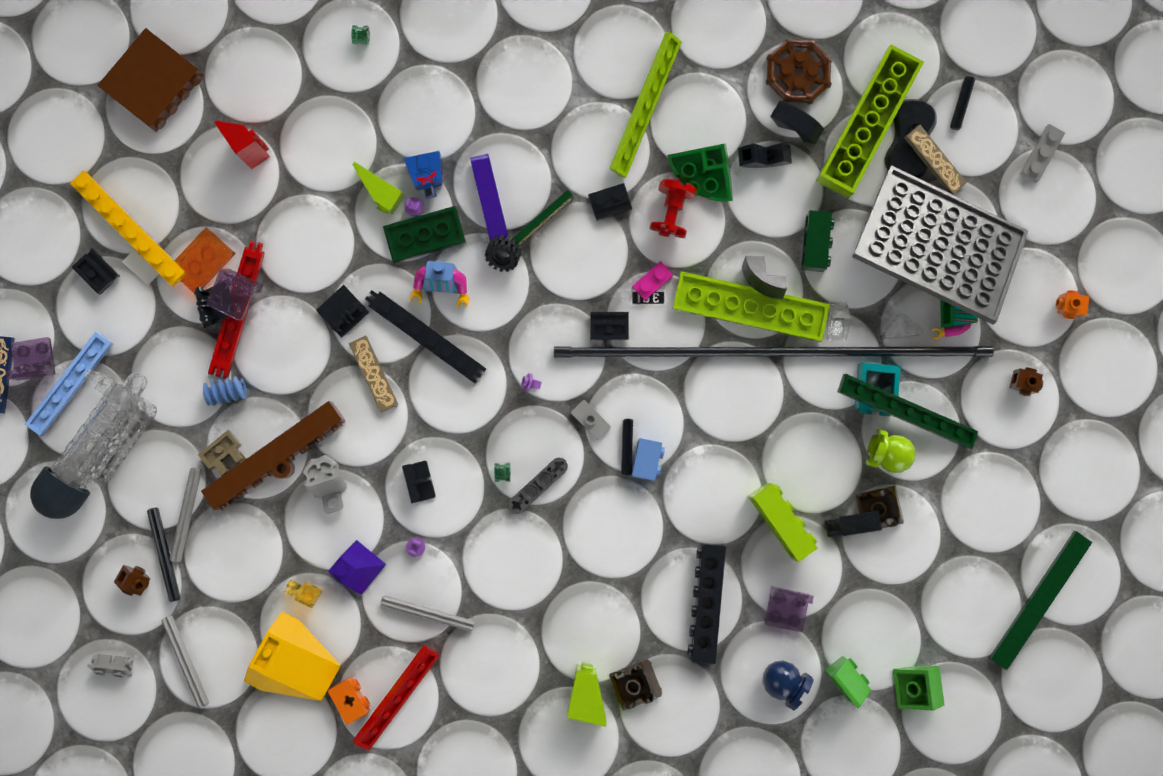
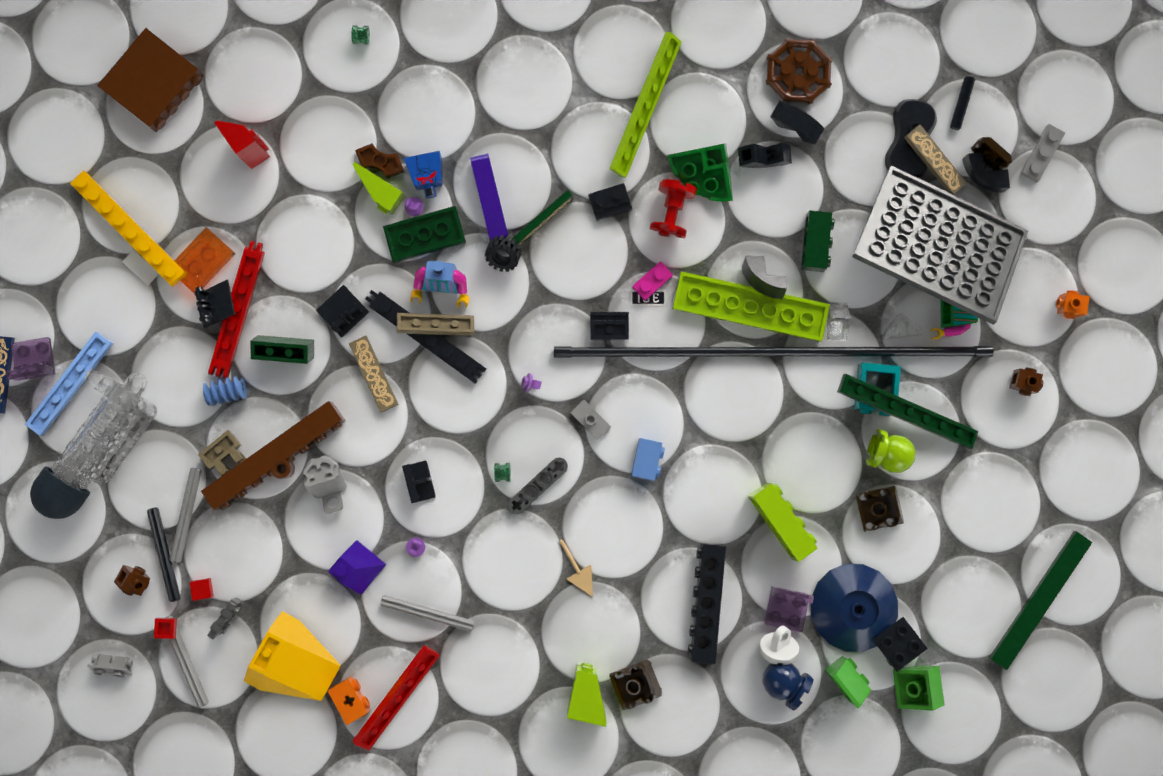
black plate [72,248,120,295] -> none
clear purple bracket [206,268,263,321] -> none
clear yellow plate [285,580,322,608] -> none
black axle [621,419,633,475] -> none
lime brick [816,44,924,199] -> none
black hinge [824,510,882,537] -> none
none -> red tile [154,618,177,639]
none -> red tile [189,578,214,601]
none -> dark grey plate [207,597,243,639]
none -> dark green brick [250,335,314,364]
none -> reddish brown tile [355,143,405,179]
none -> dark tan tile [397,313,474,336]
none -> tan piece [560,540,593,597]
none -> white tile [760,626,799,665]
none -> dark blue dish [811,564,898,652]
none -> black hinge [873,617,928,672]
none -> black brick [963,152,1010,193]
none -> dark brown slope [971,137,1012,170]

